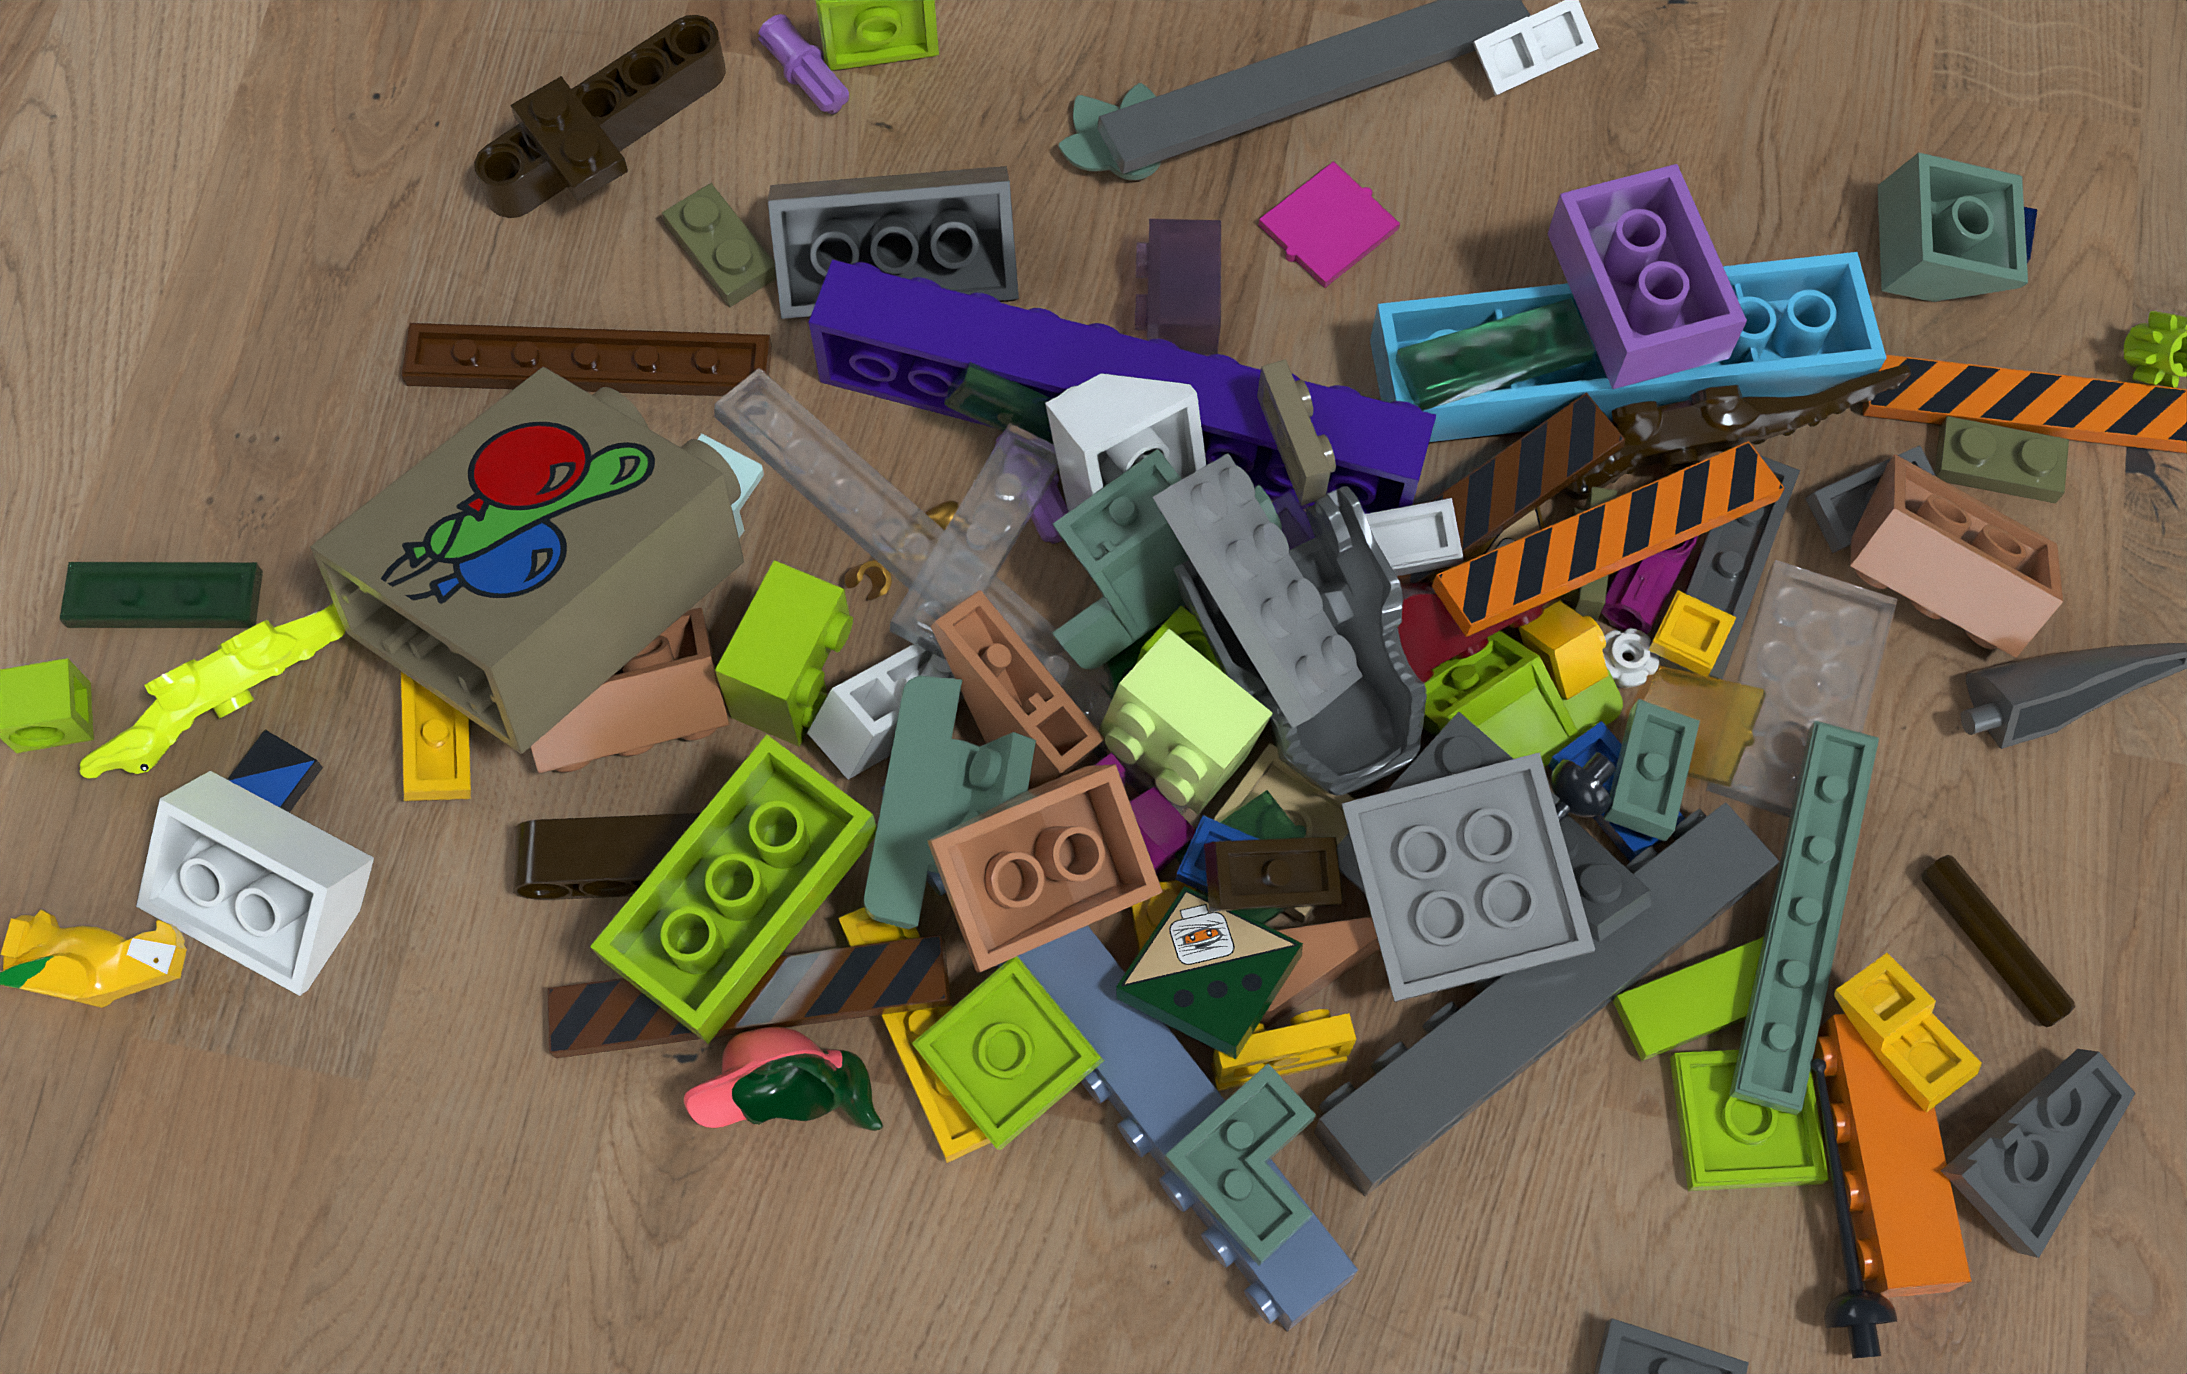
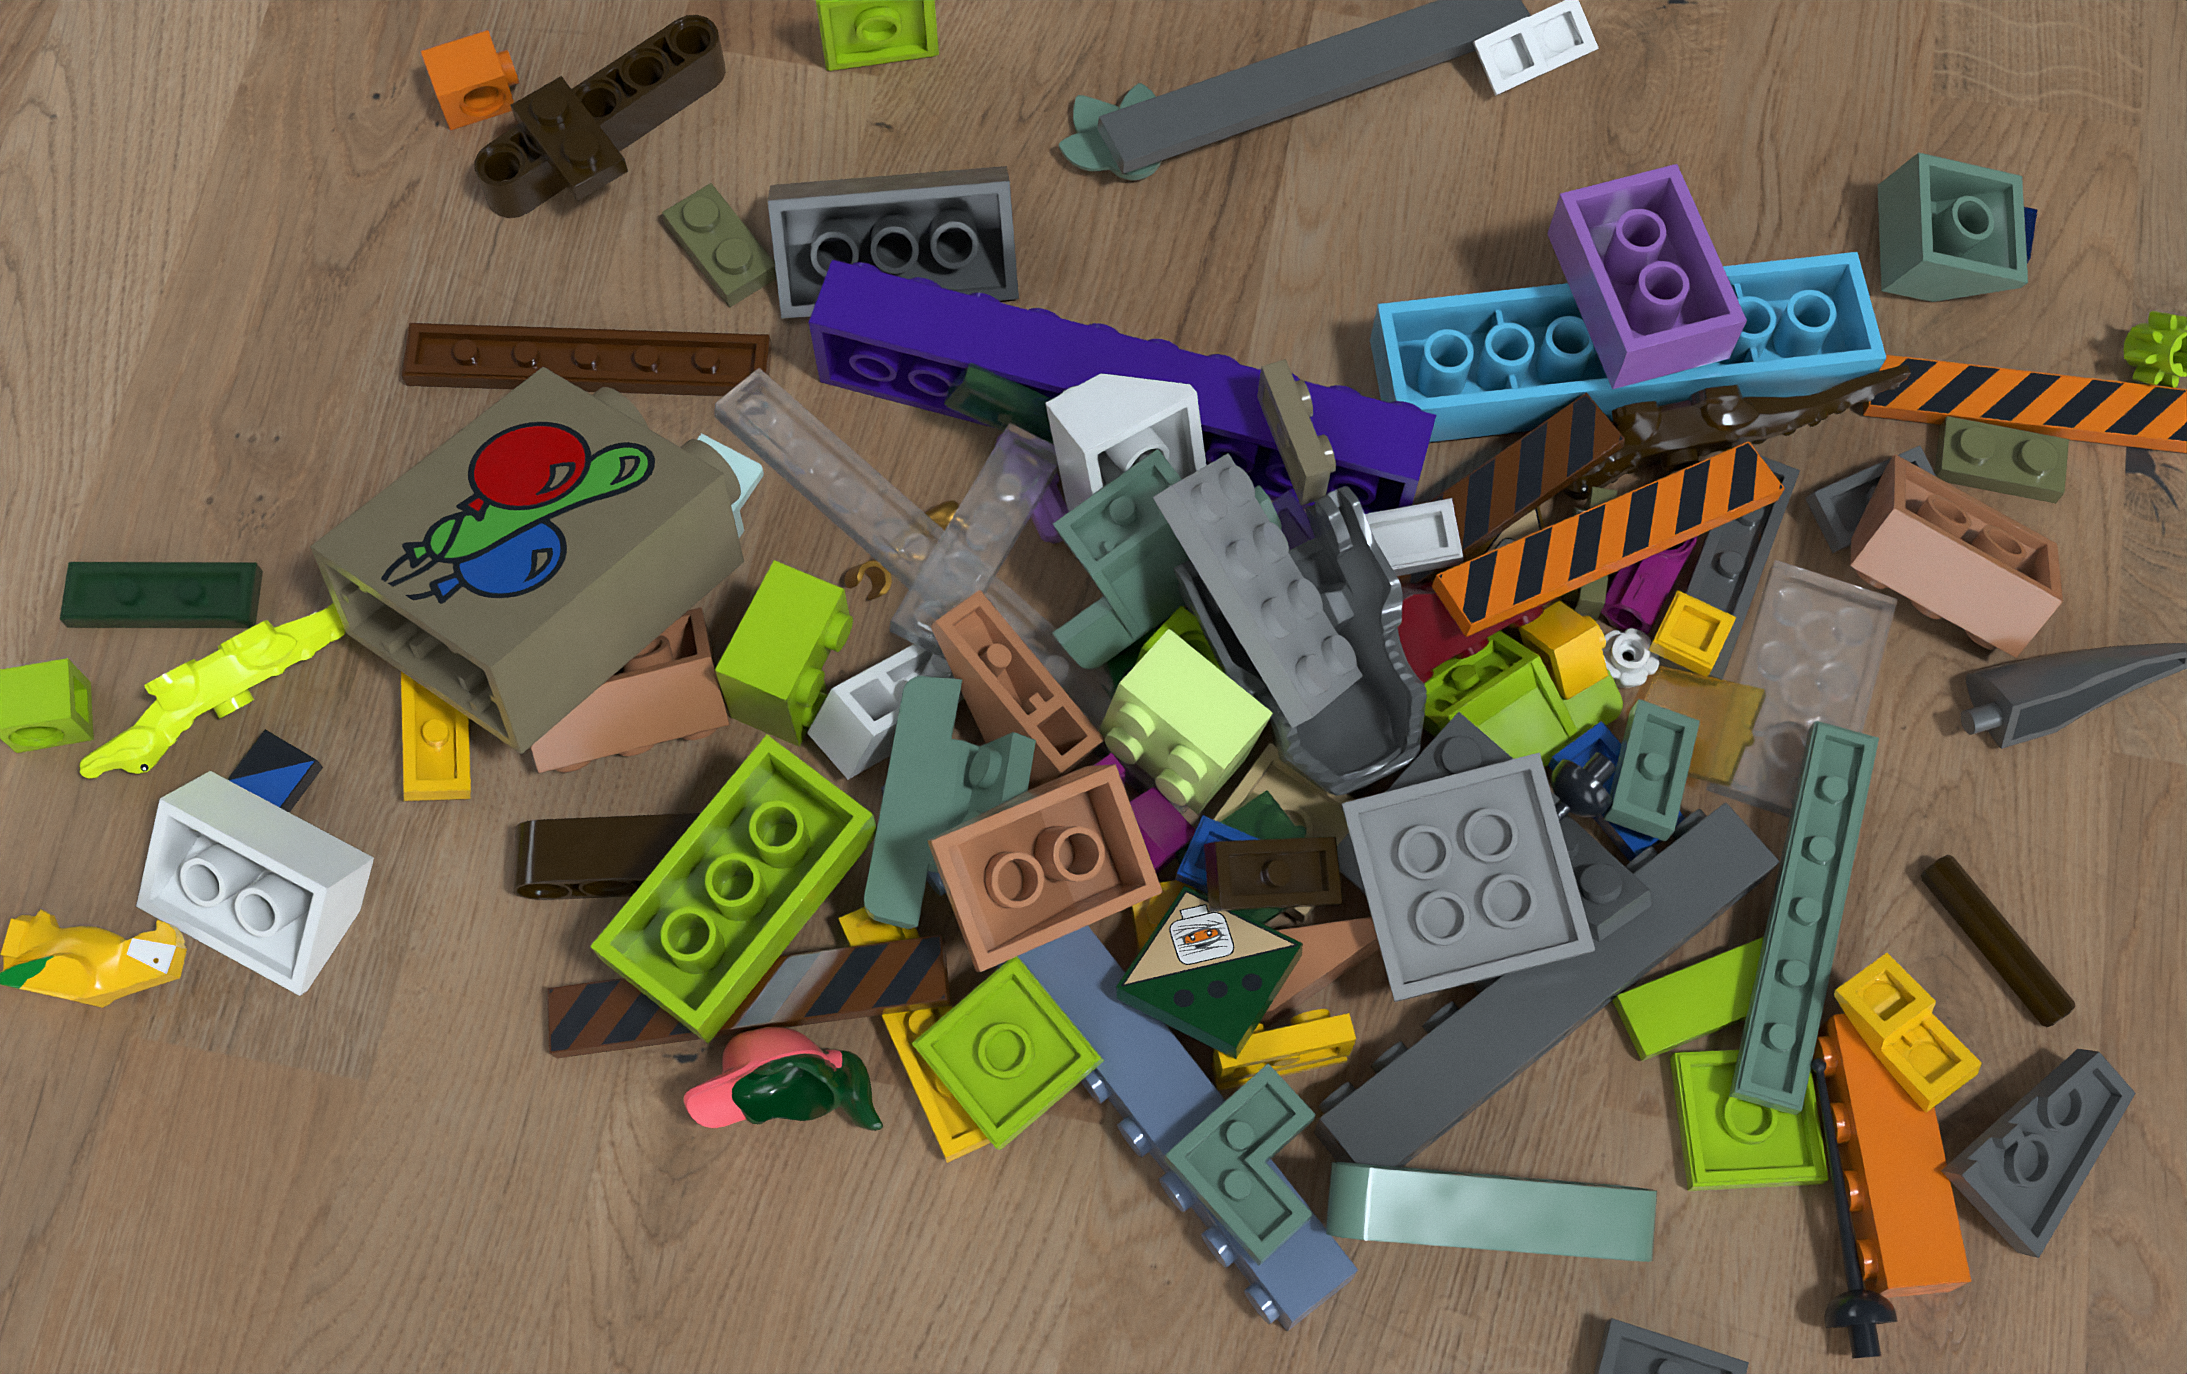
medium lavender axle [758,14,849,114] -> none
clear purple brick [1135,219,1221,355] -> none
dark pink piece [1258,161,1400,288] -> none
clear green tile [1395,298,1595,411] -> none
none -> orange brick [421,30,520,131]
none -> sand green beam [1326,1162,1657,1262]

